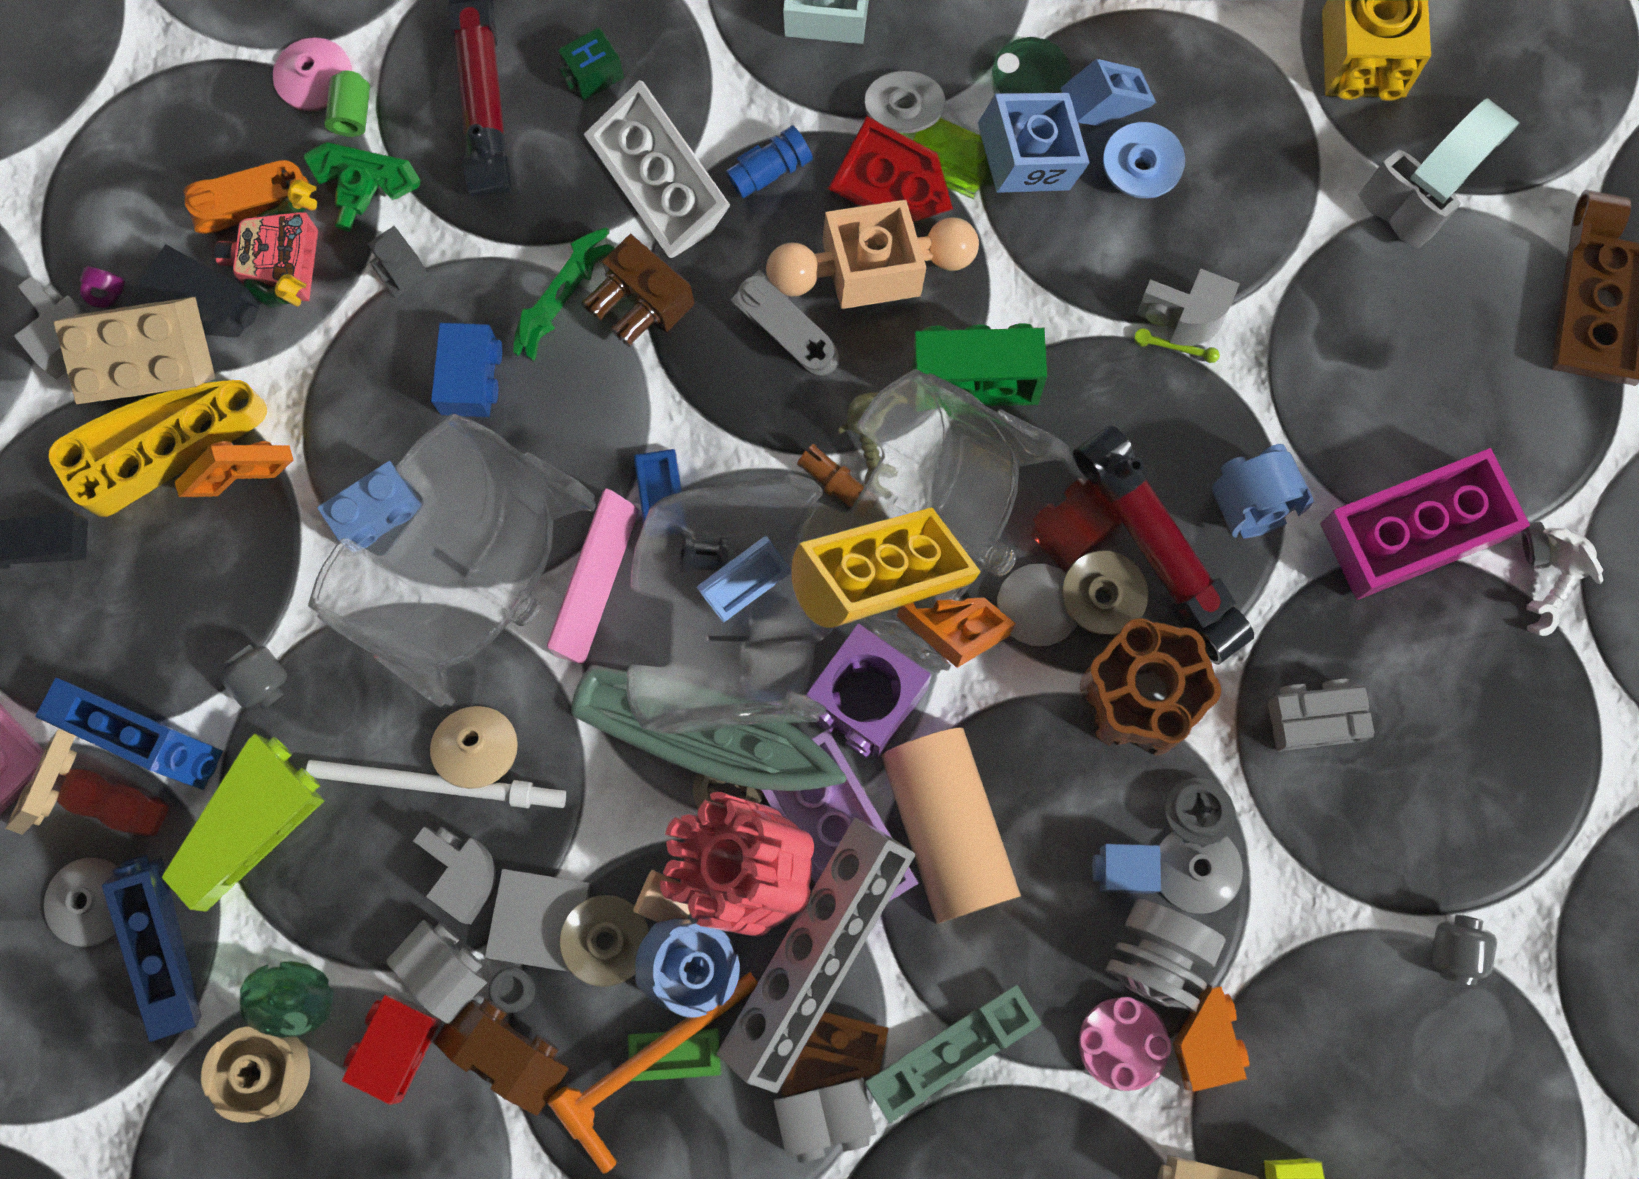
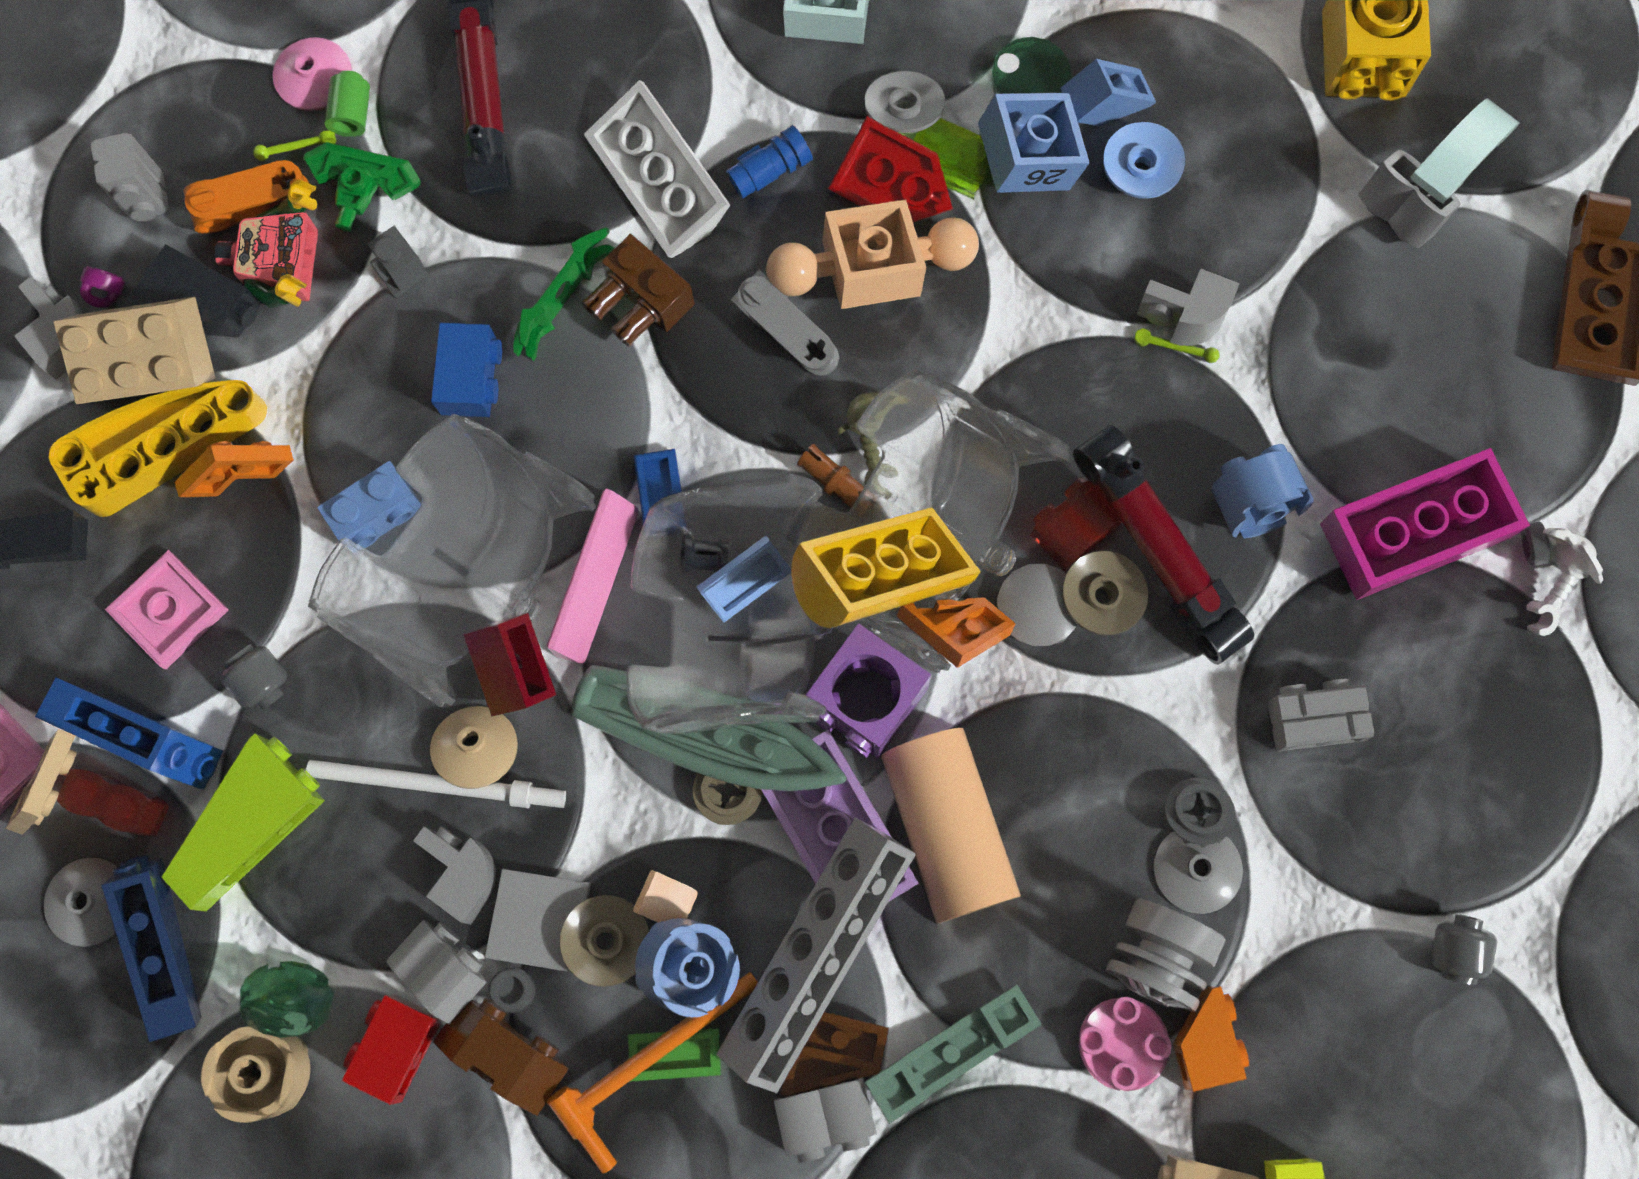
dark green brick [558,27,625,100] -> none
coral piece [660,792,814,937] -> none
green brick [913,323,1047,408] -> none
dark orange piece [1080,618,1221,755] -> none
medium blue brick [1092,844,1161,894] -> none
none -> light grey brick [91,133,169,221]
none -> bright pink tile [105,550,229,670]
none -> lime hinge [253,130,336,161]
none -> dark red brick [463,613,556,717]

